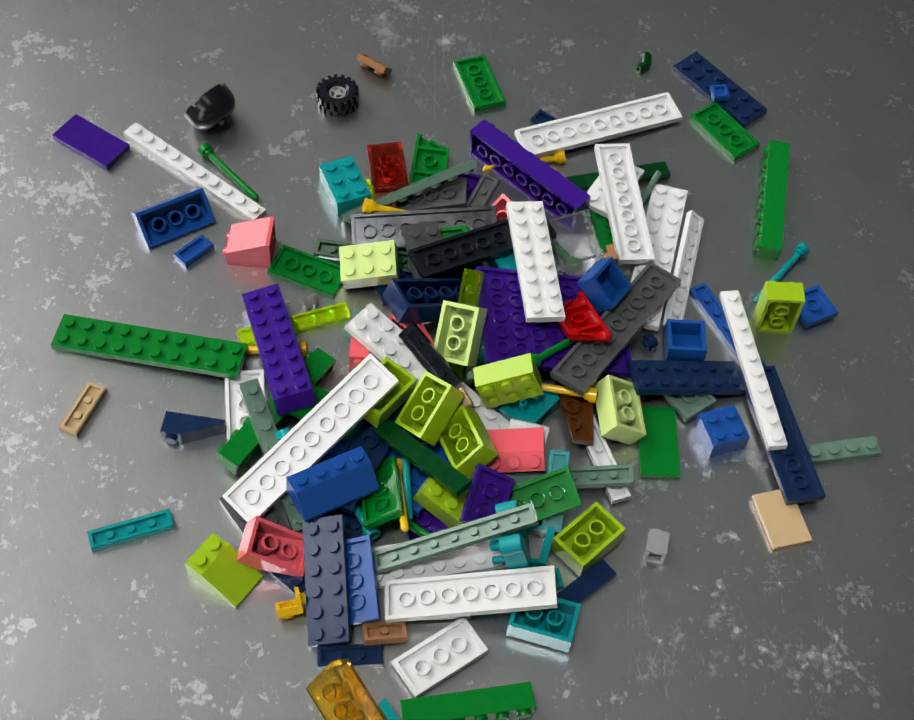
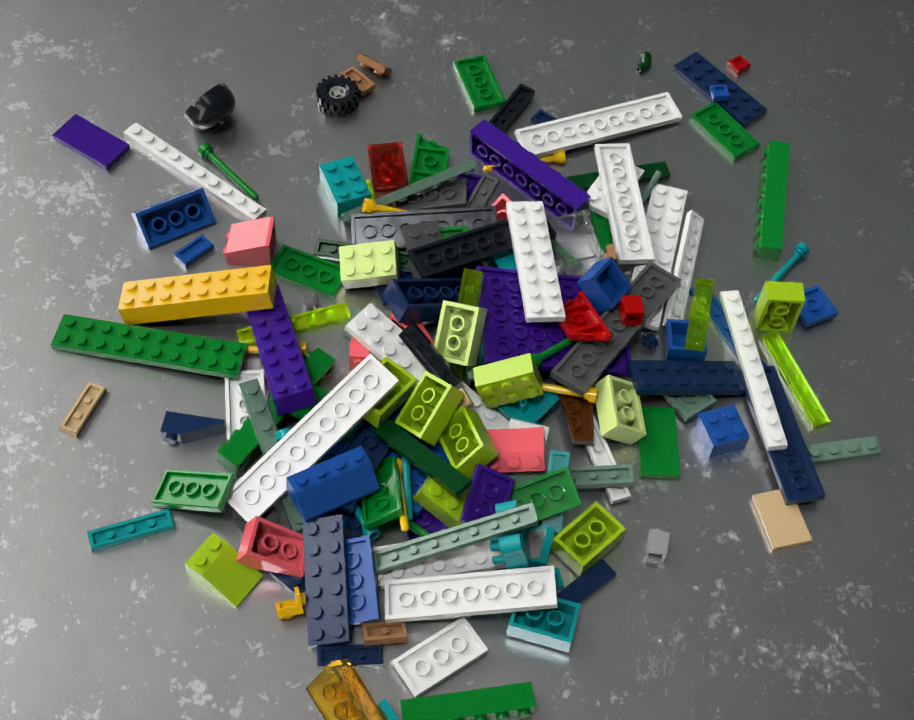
none -> yellow brick [118,265,277,325]
none -> tile [151,469,237,513]
none -> medium nougat plate [340,66,375,97]
none -> black plate [489,83,535,133]
none -> red brick [618,295,645,325]
none -> clear neon green tile [684,277,715,352]
none -> red tile [727,55,751,75]
none -> clear neon green tile [759,331,831,430]

